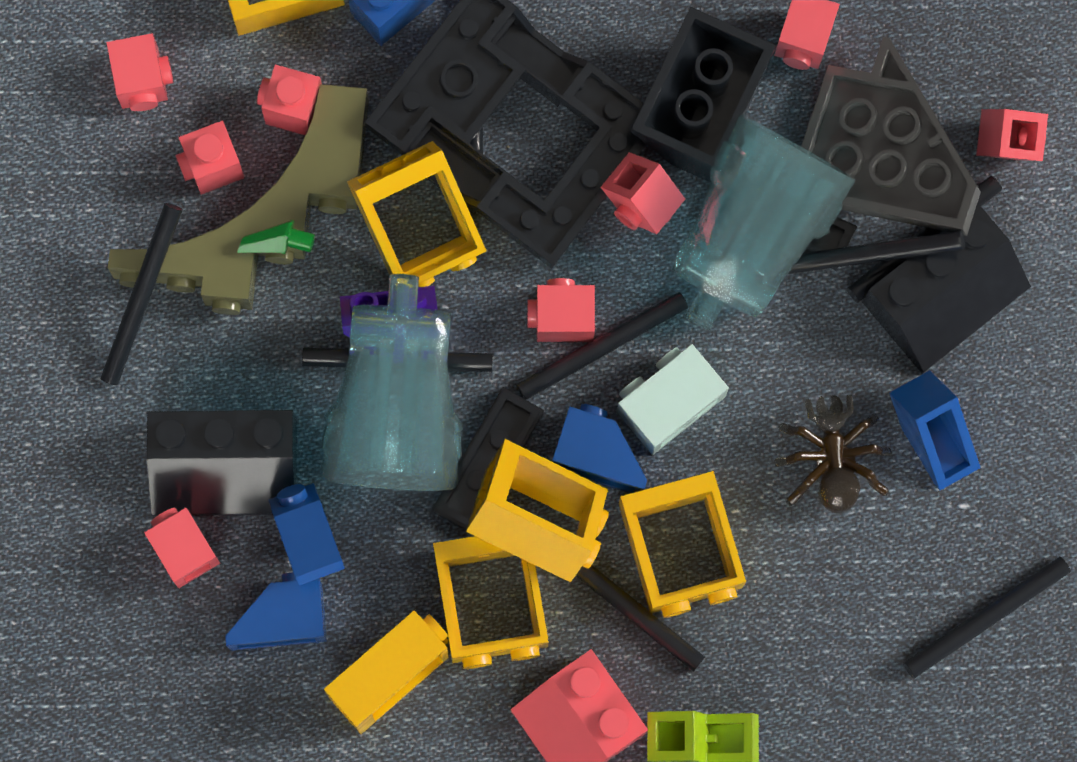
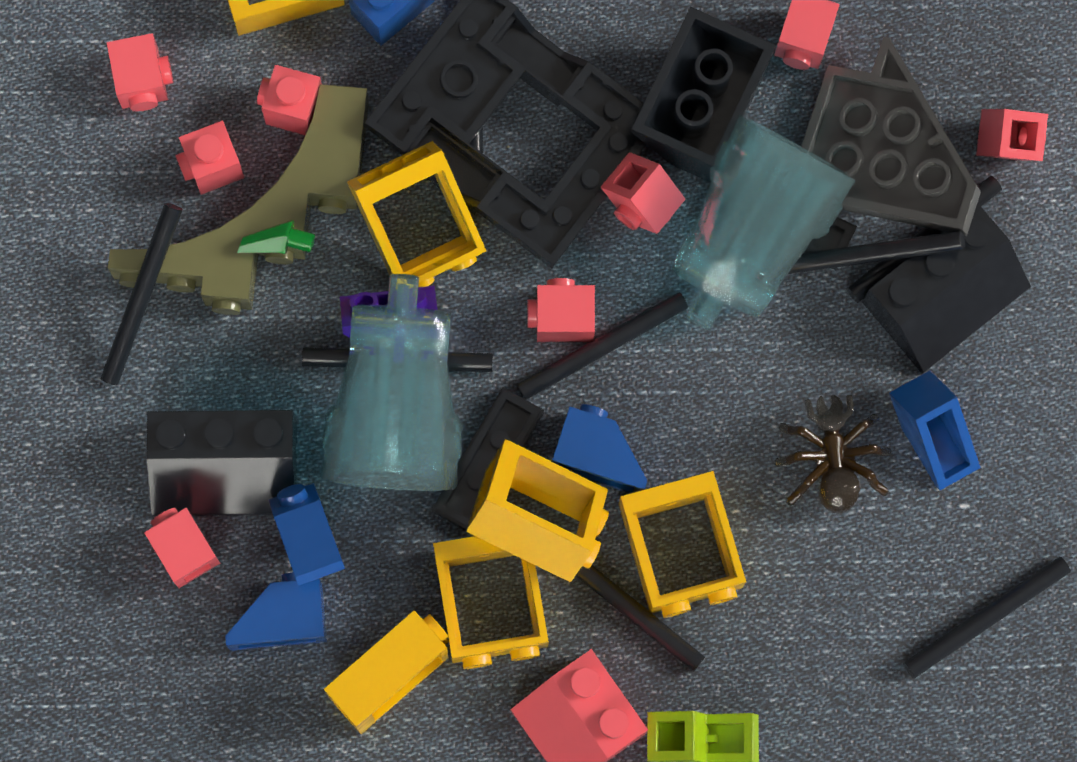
light aqua brick [616,344,729,456] -> none

